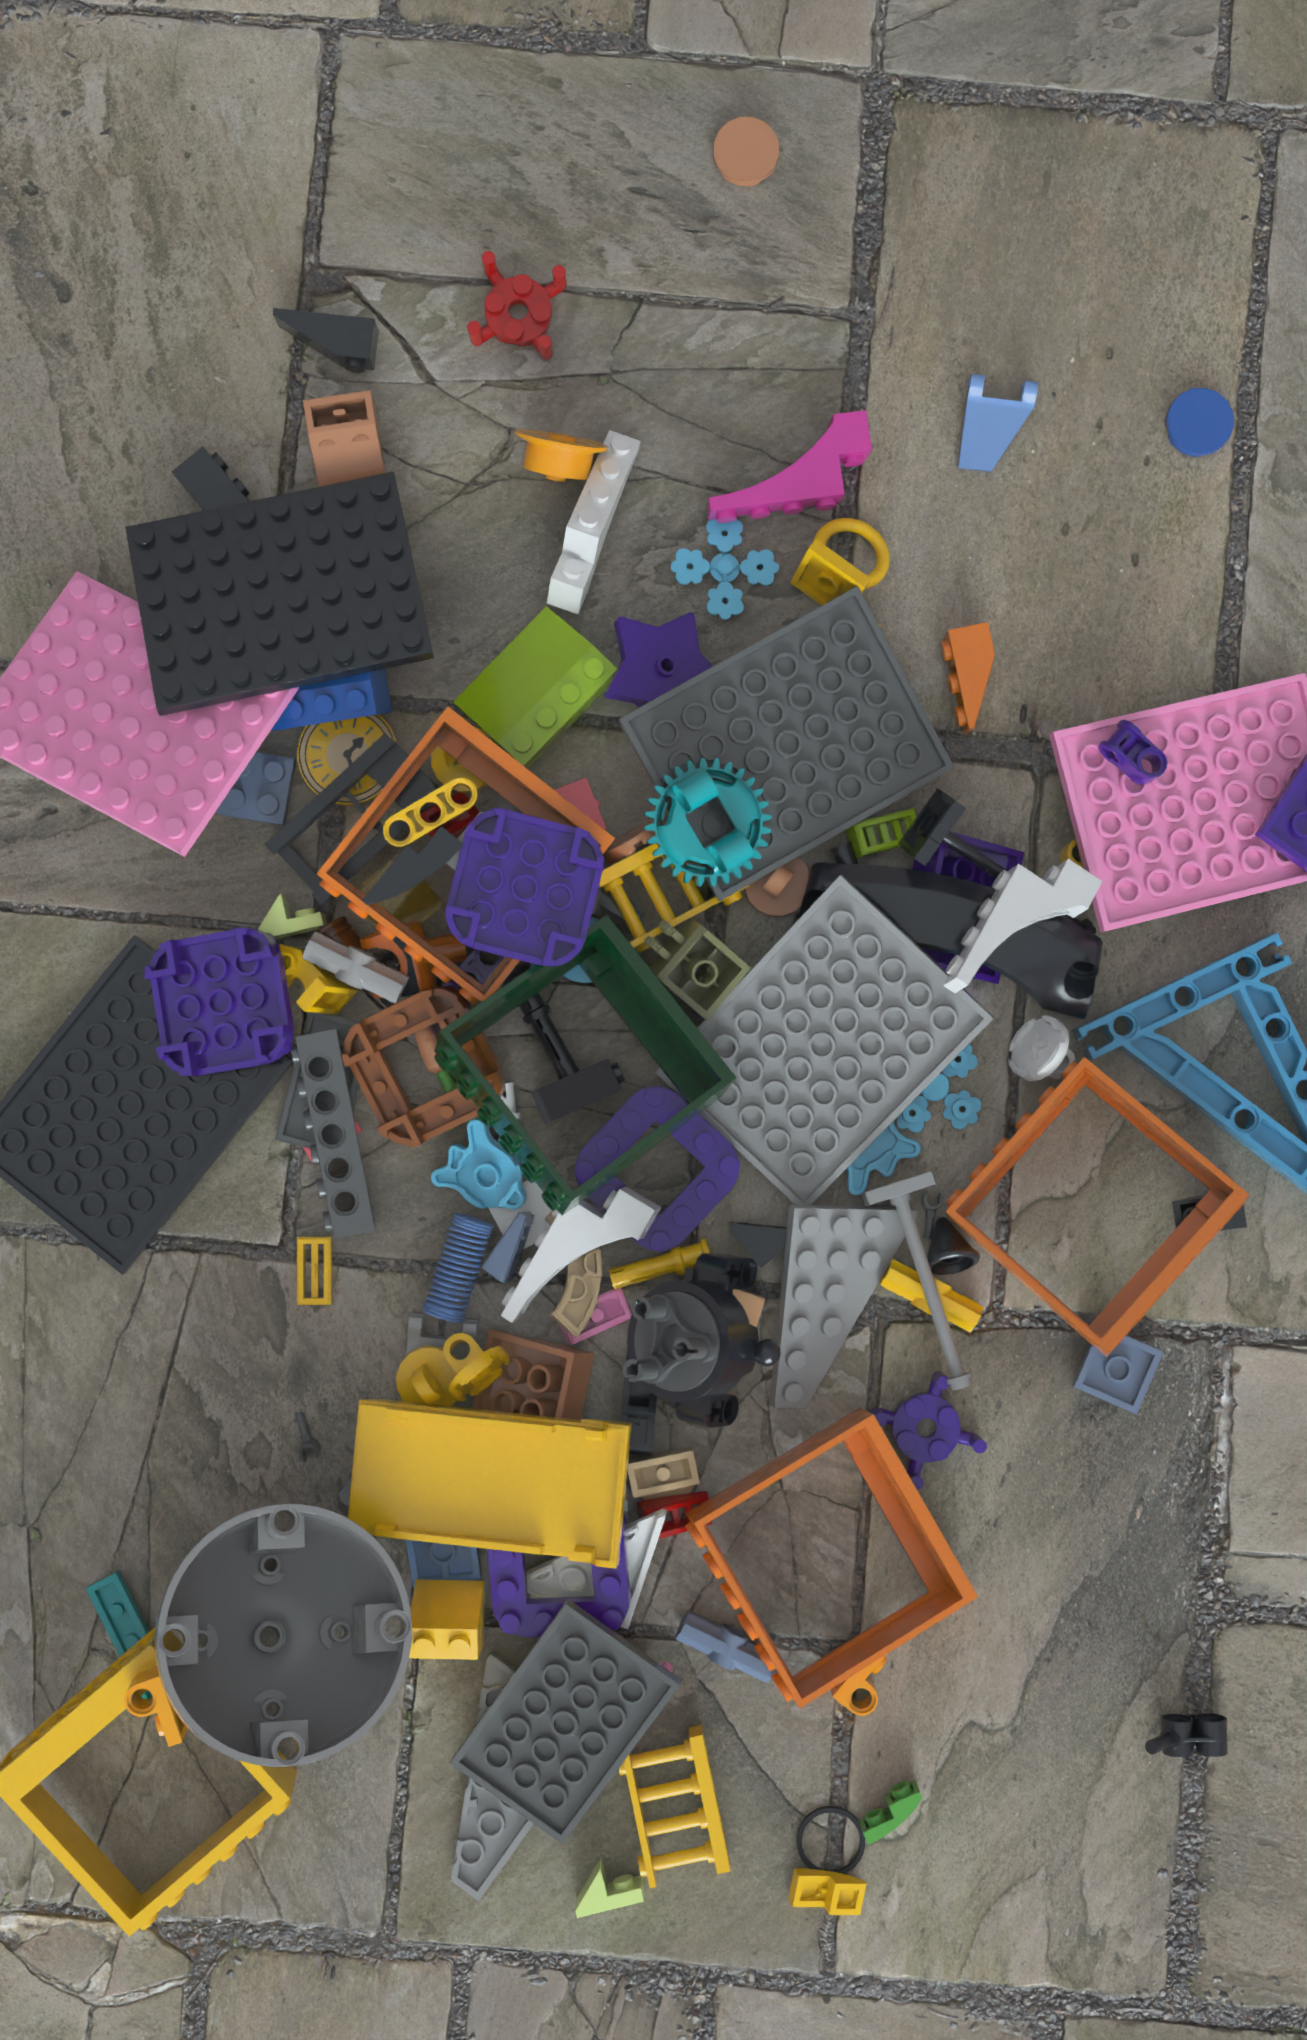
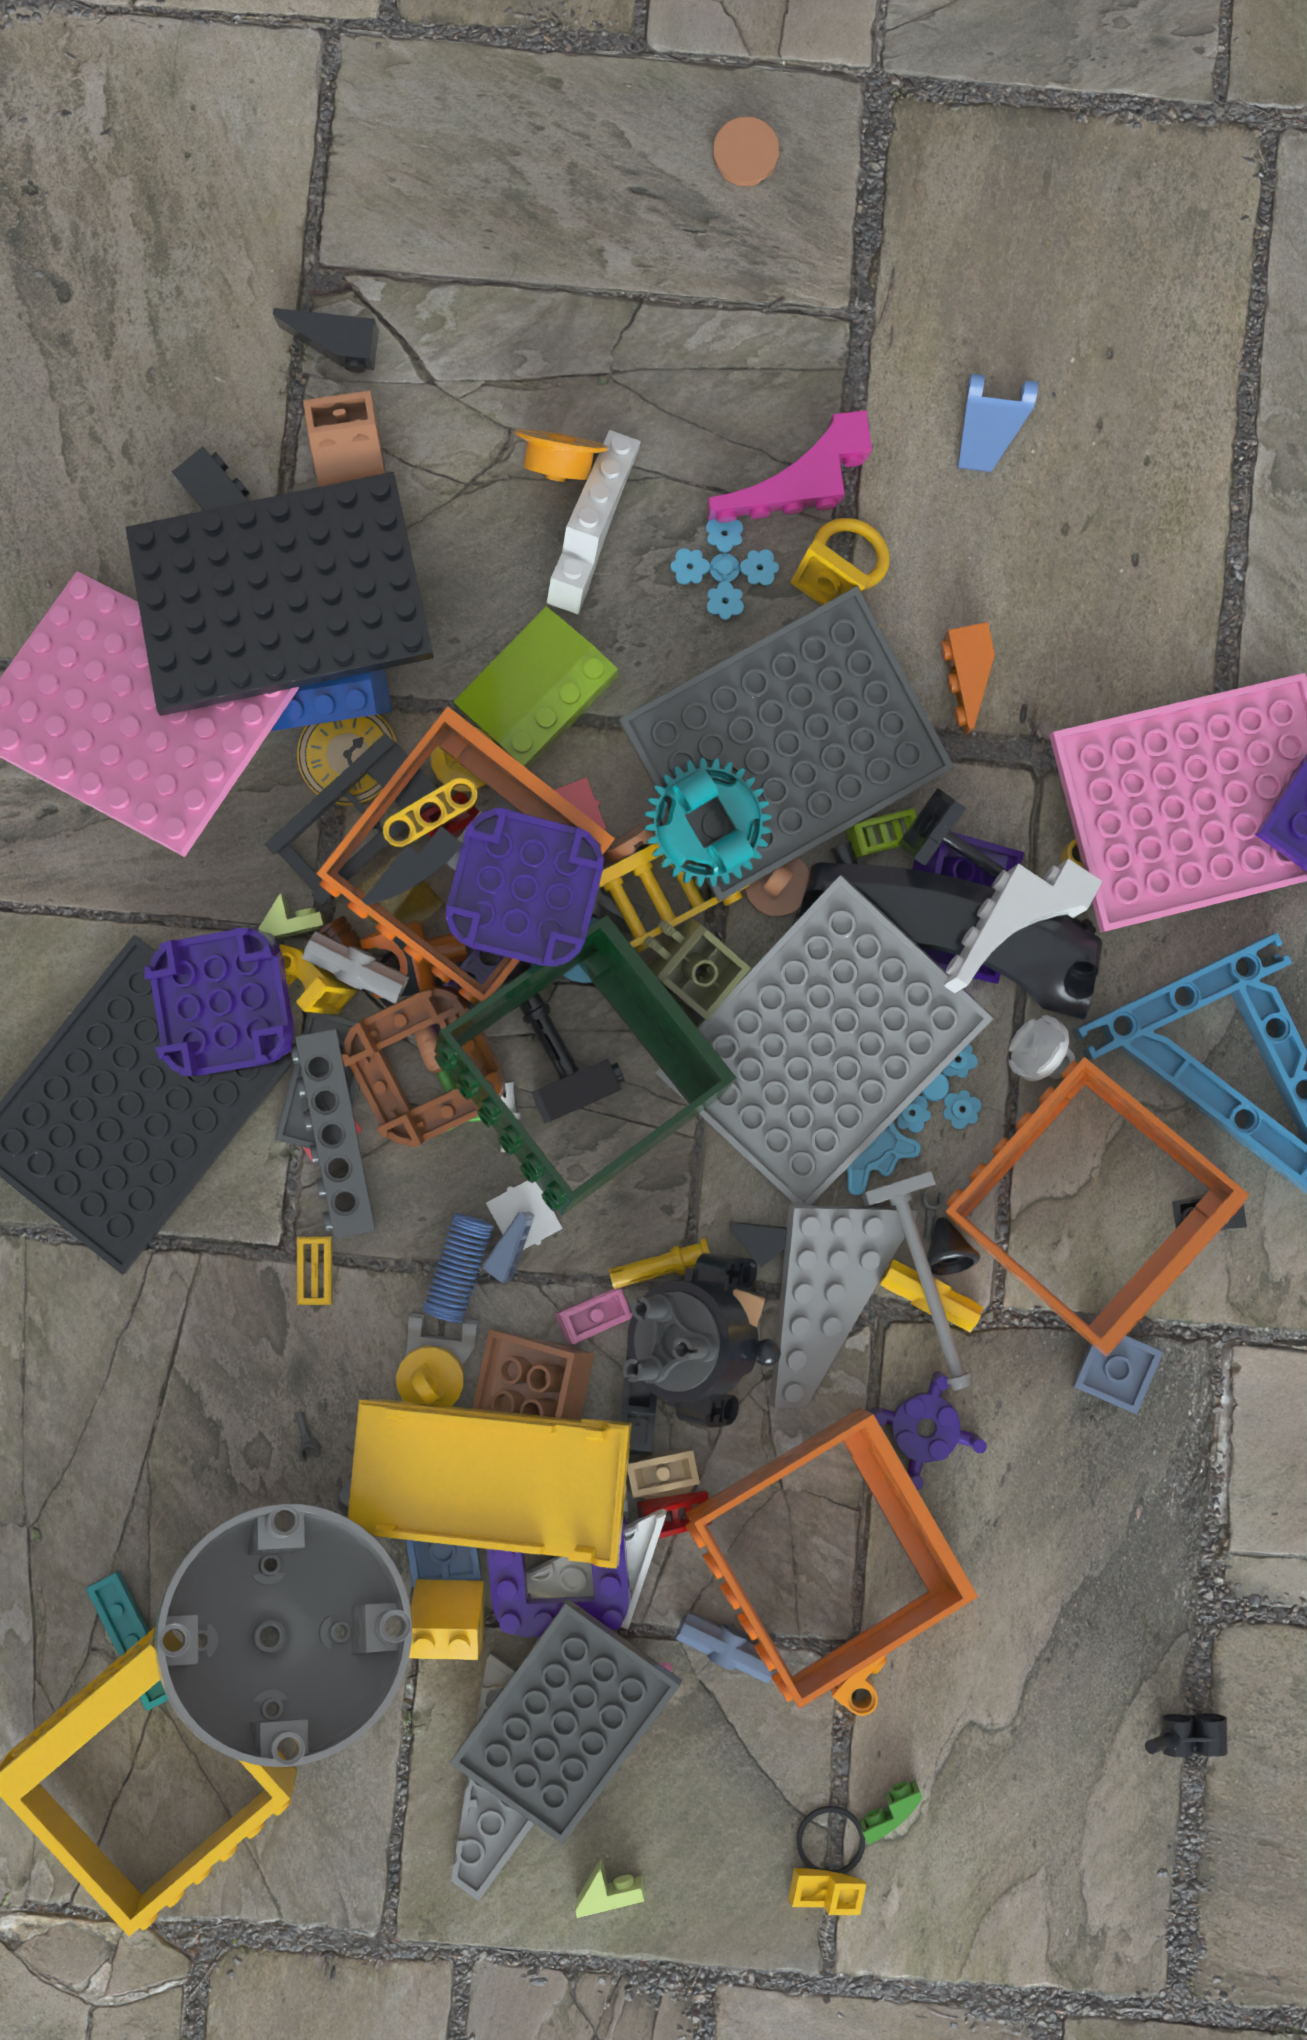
light orange plate [124,1666,188,1747] -> none
sand blue plate [216,752,296,826] -> none
medium azure tile [431,1117,527,1210] -> none
yellow tile [443,1333,510,1402] -> none
red plate [467,251,567,360] -> none
white arch [501,1186,662,1323] -> none
tan tile [545,1211,602,1338] -> none
dark purple plate [574,1086,740,1252] -> none
dark purple plate [604,612,713,707] -> none
yellow fence [619,1724,731,1888] -> none
dark purple piece [1098,720,1168,785] -> none
blue tile [1165,388,1234,457] -> none

